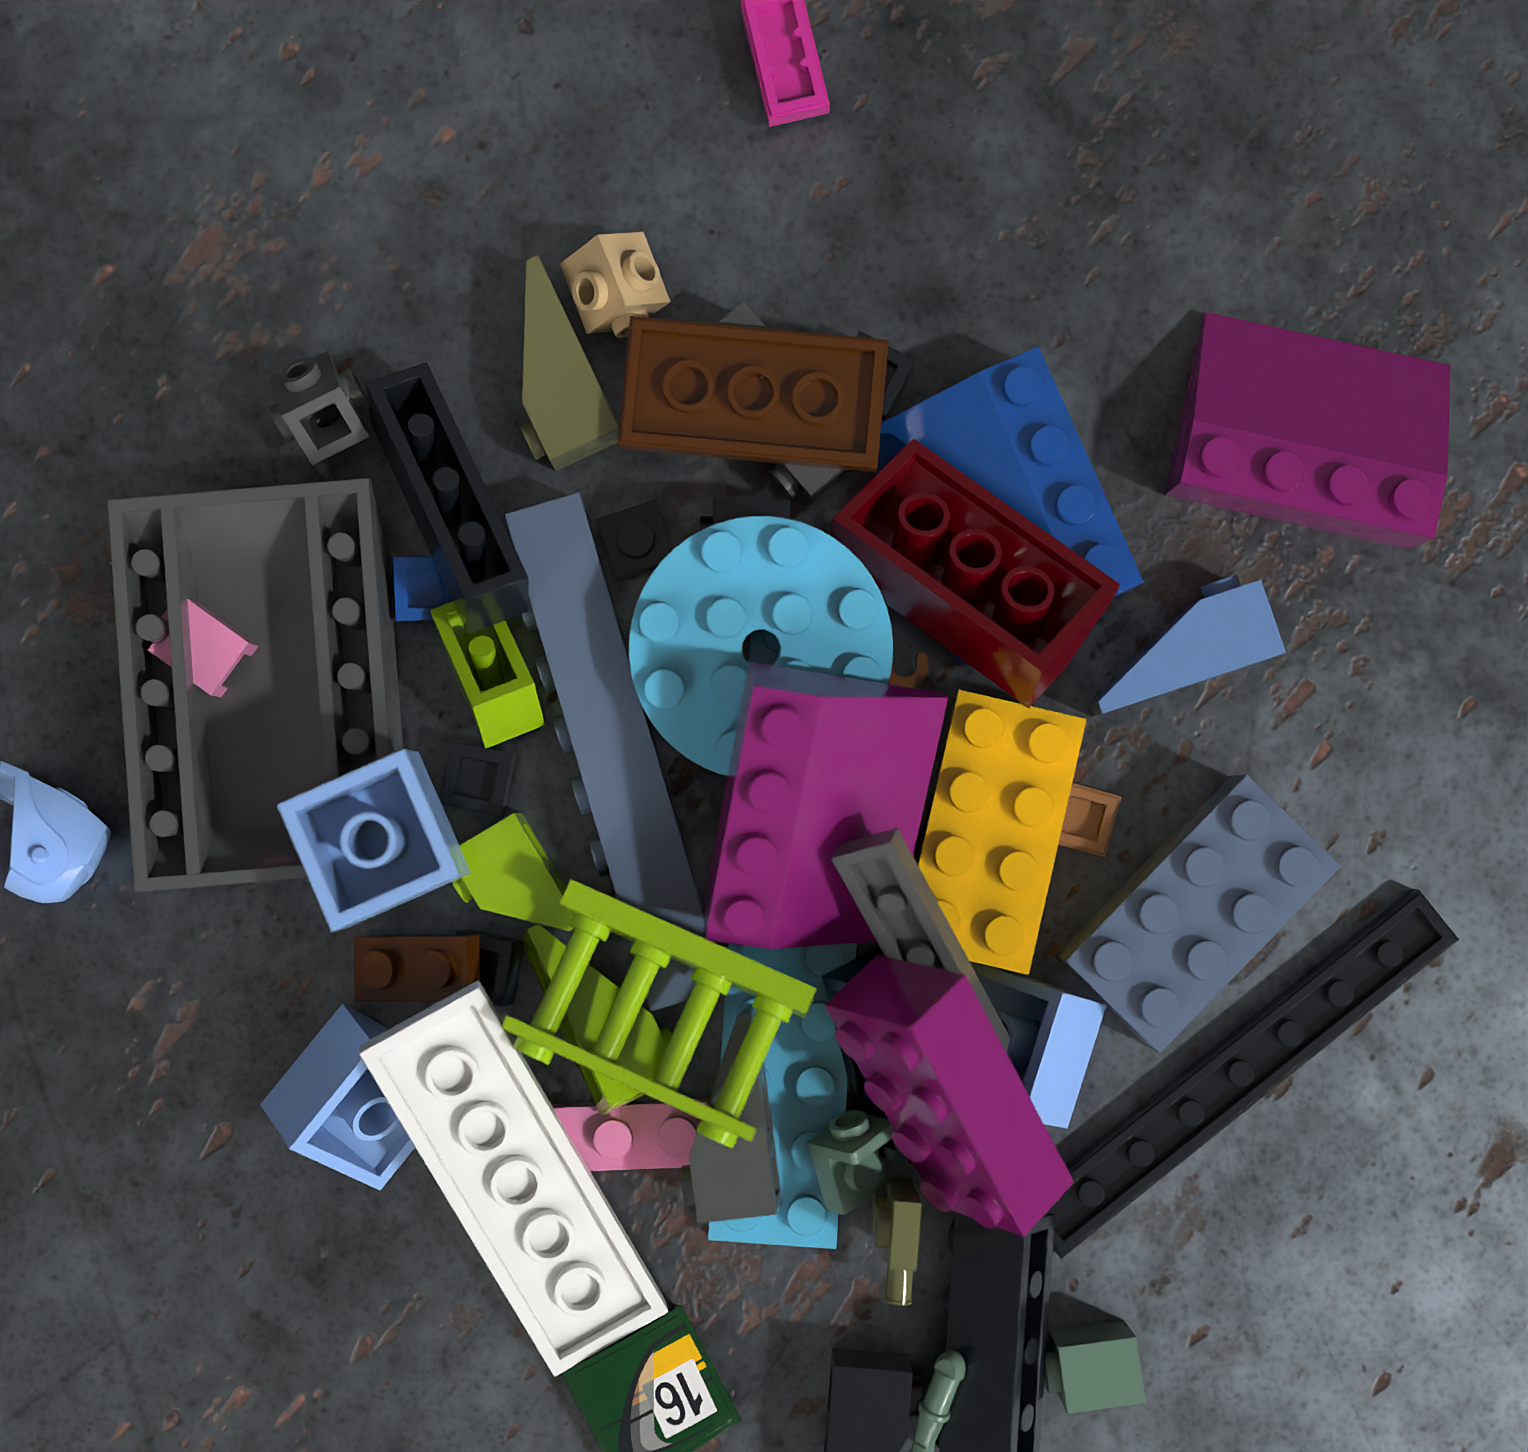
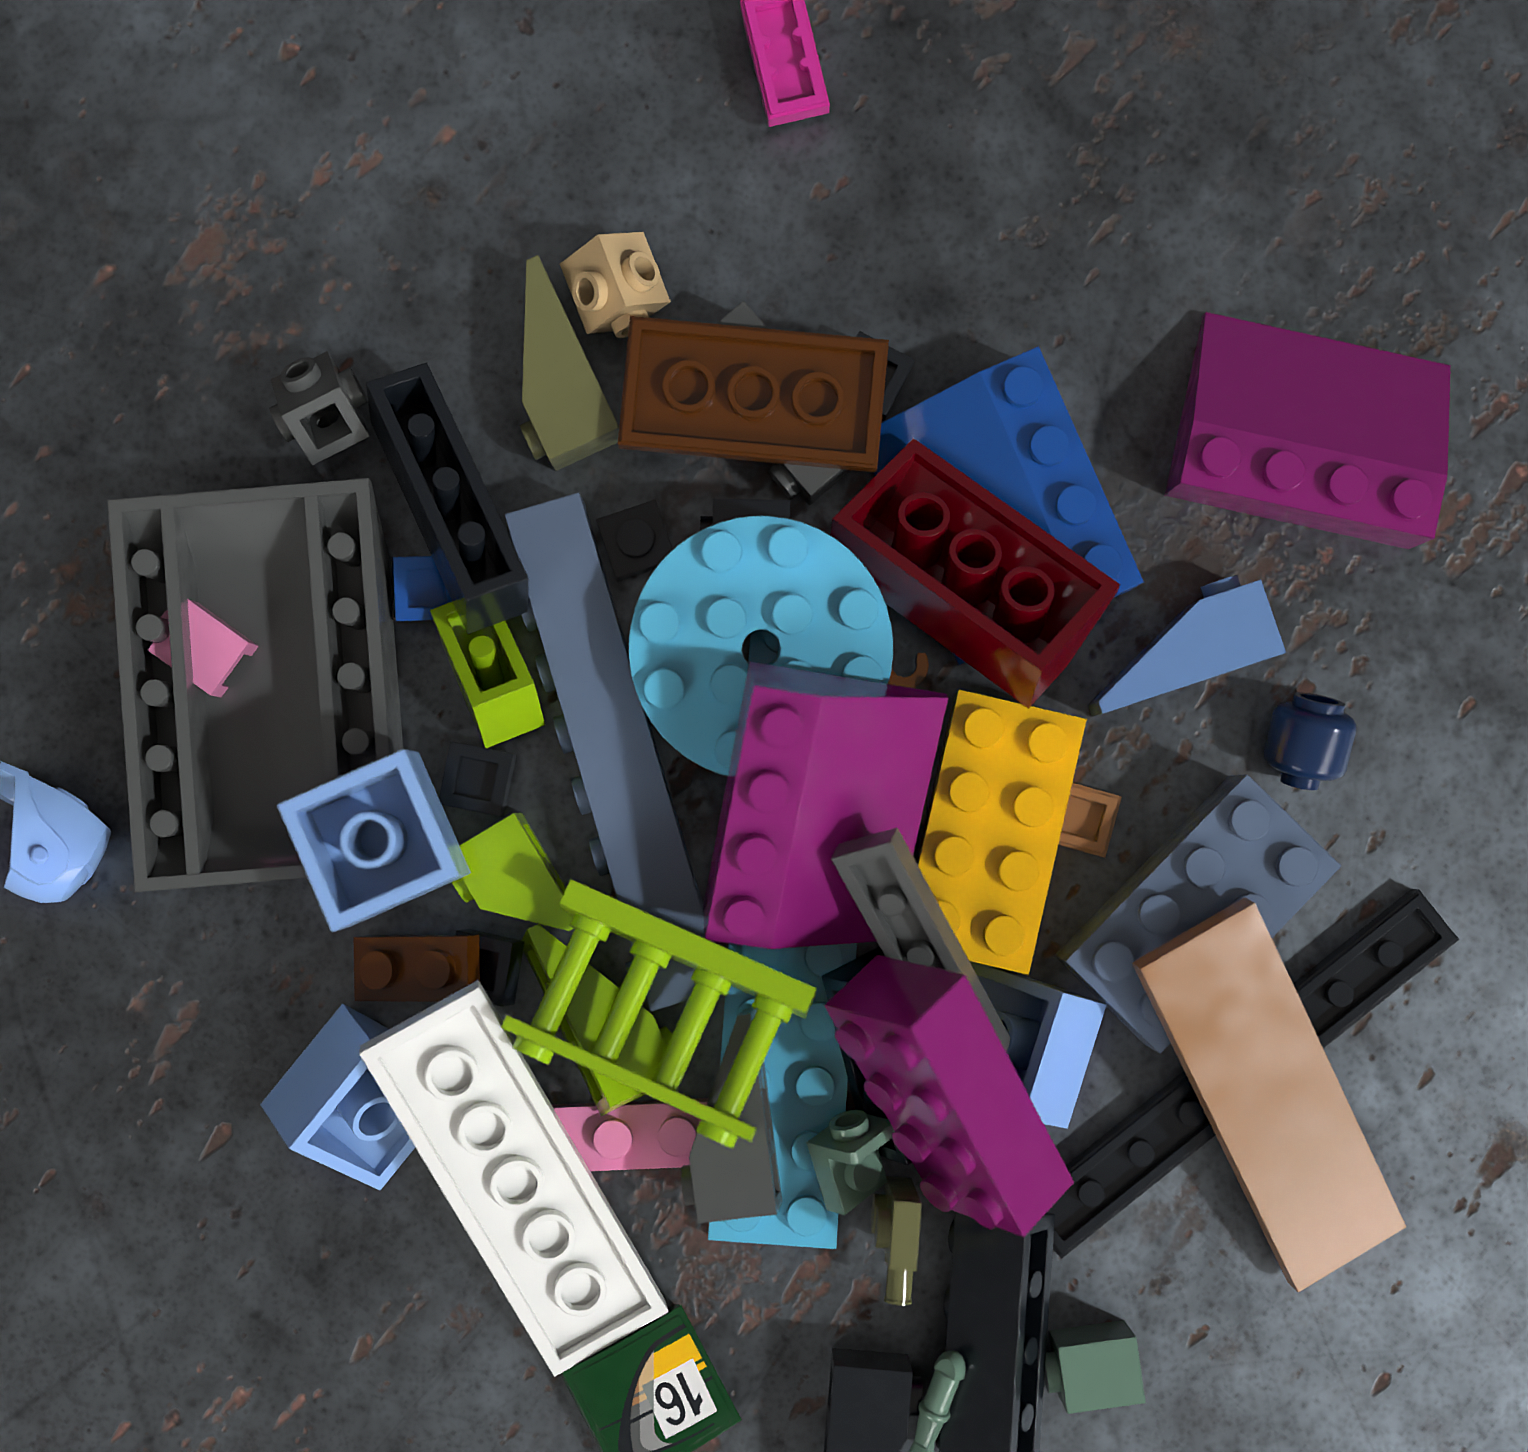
none -> tile [1132,897,1406,1293]
none -> dark blue head [1264,692,1356,790]

